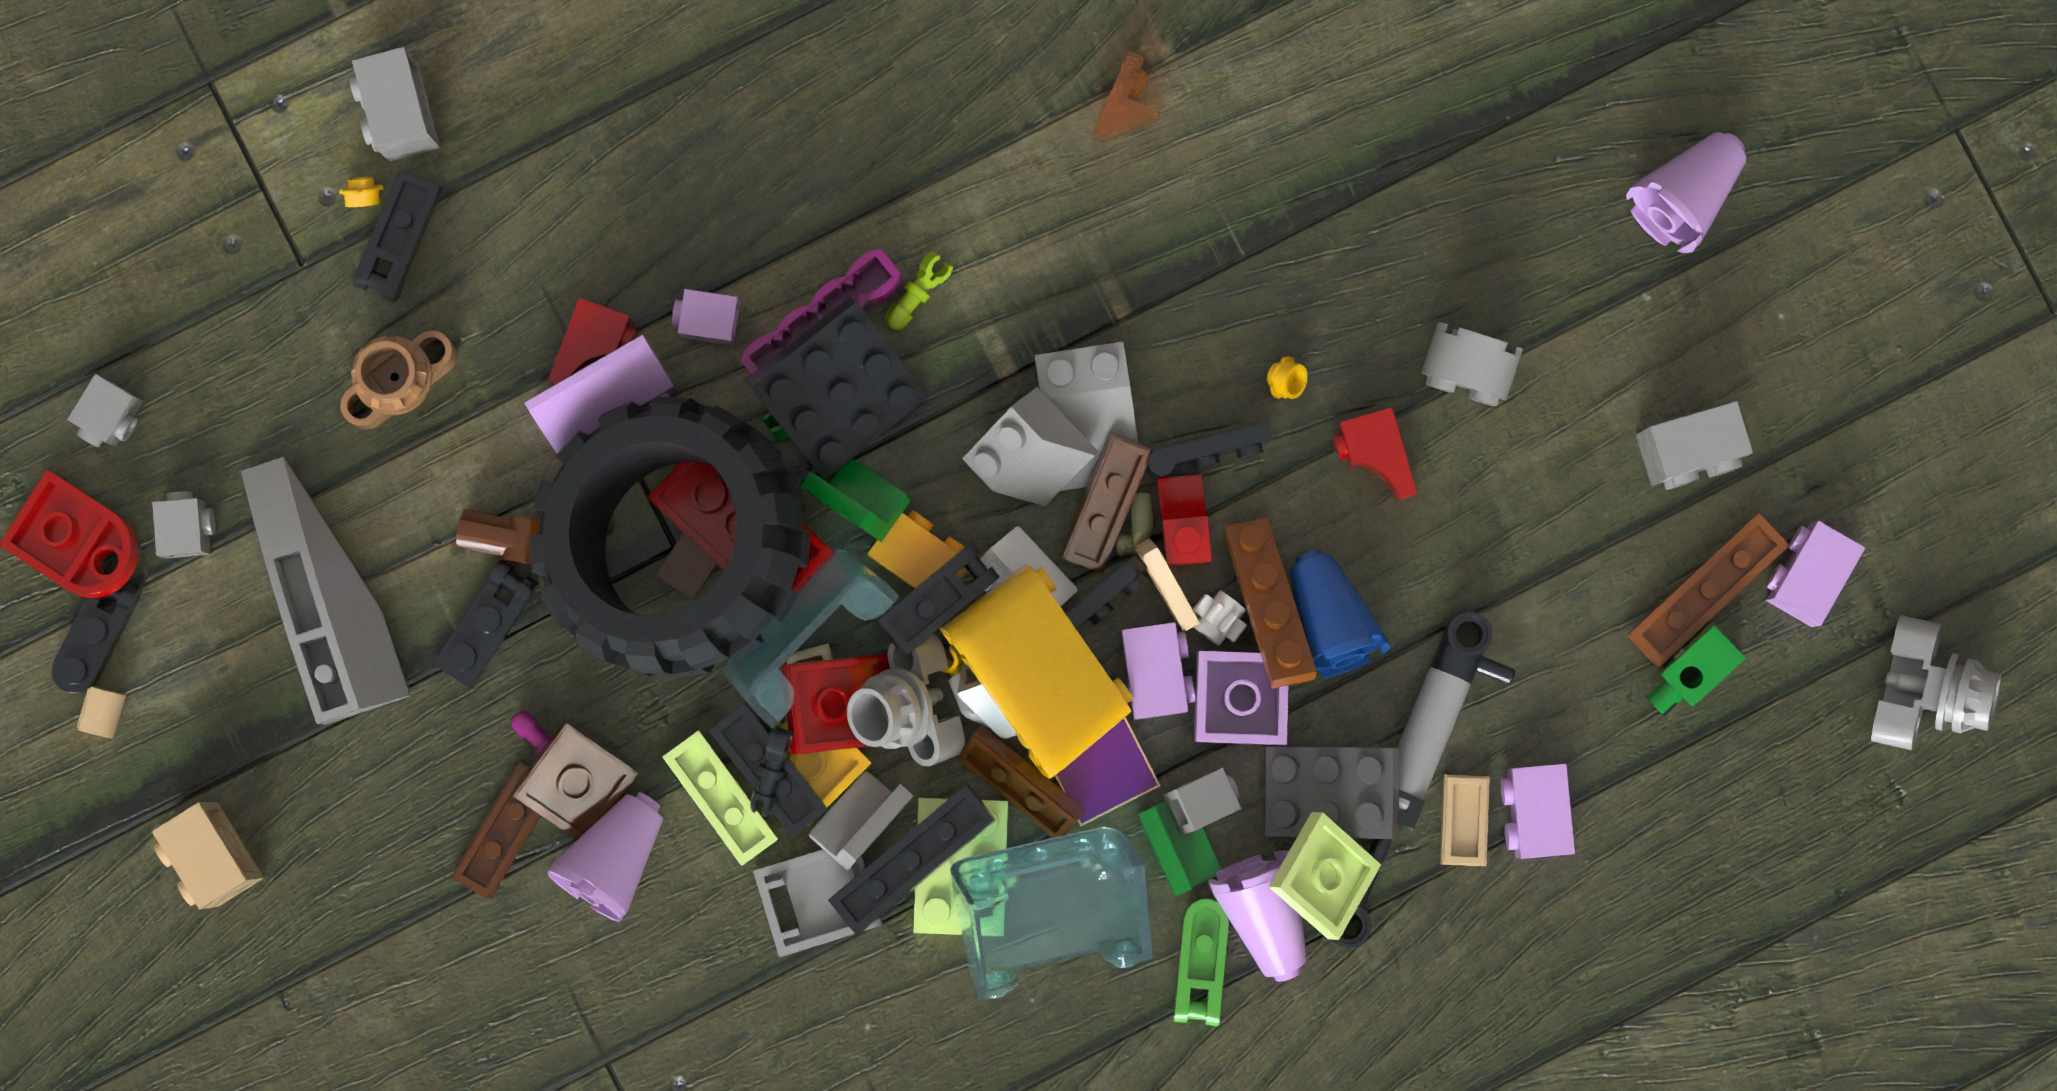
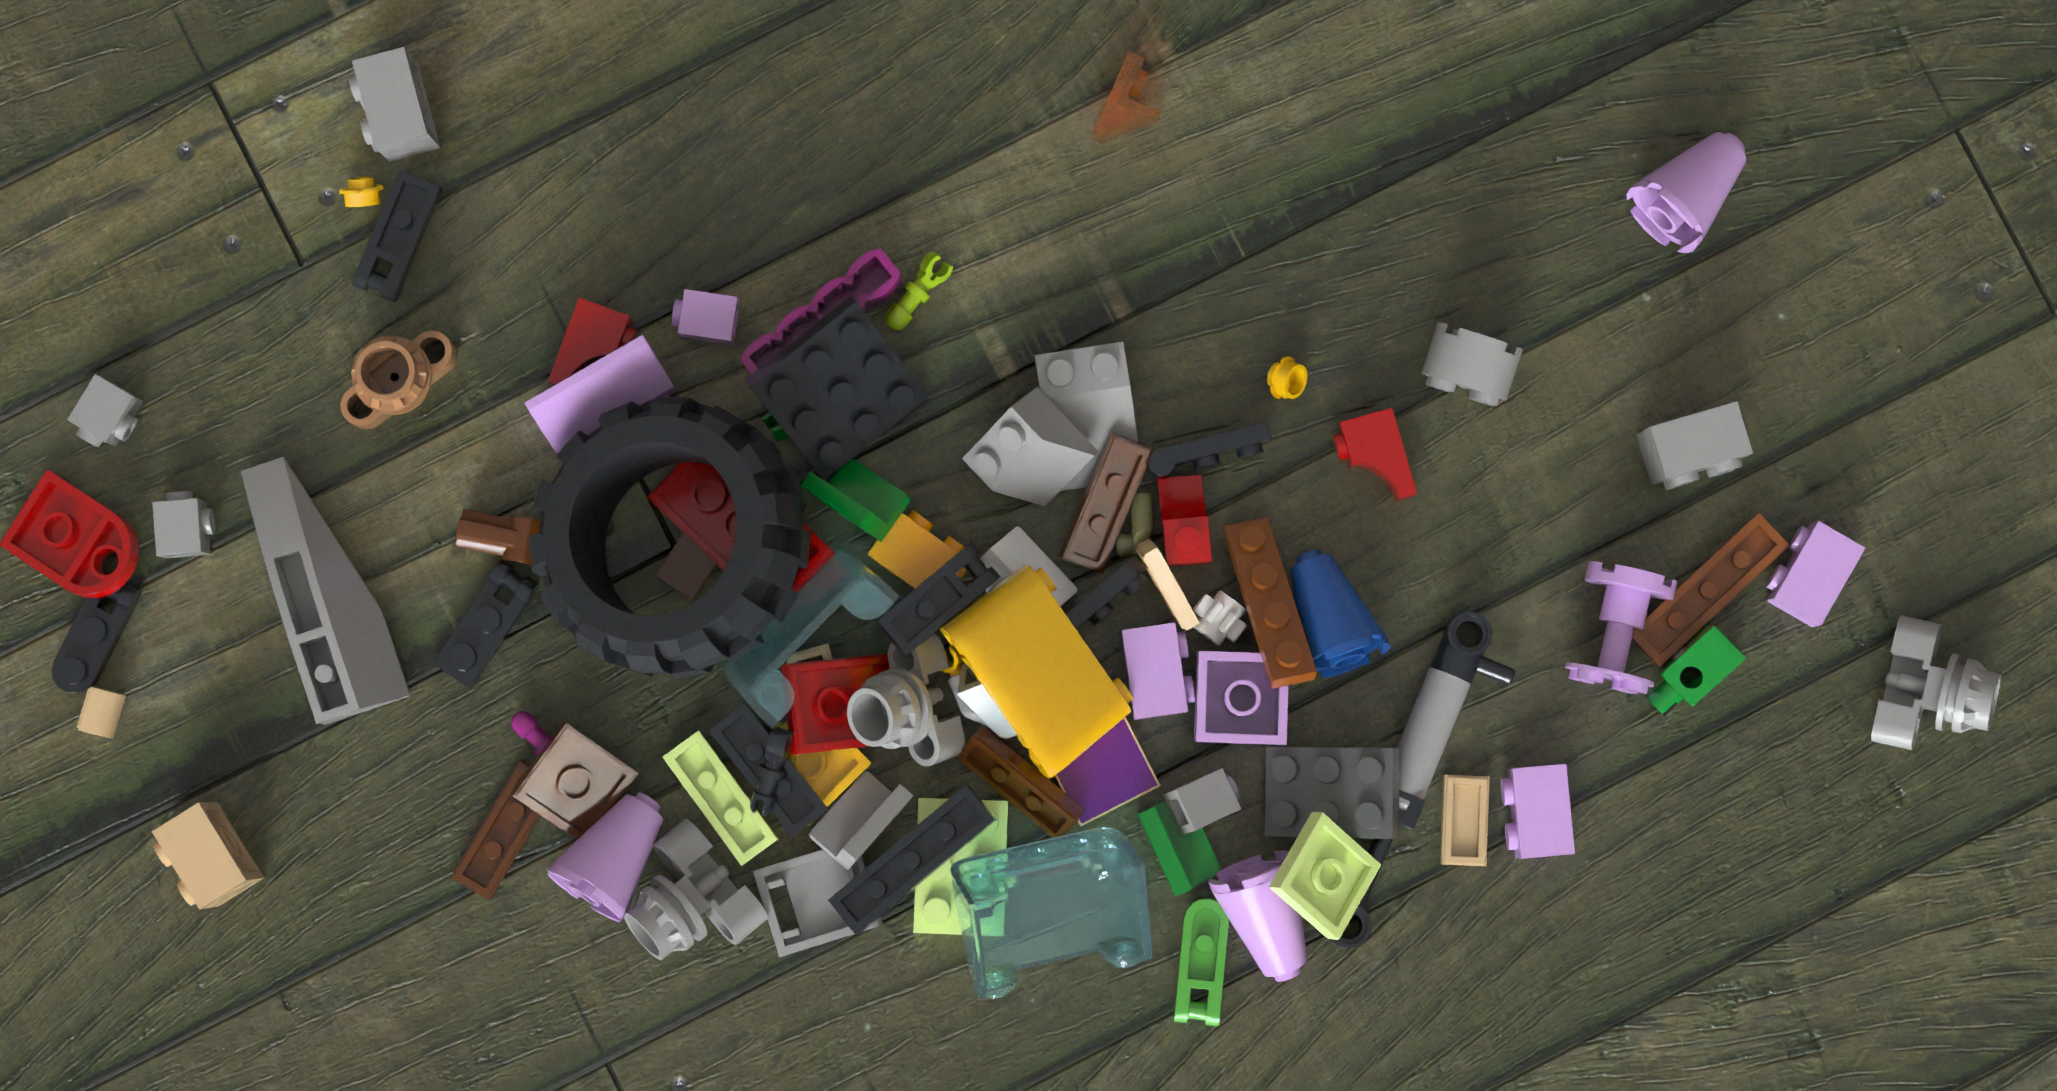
none -> light grey beam [624,819,768,960]
none -> lavender piece [1565,561,1677,695]

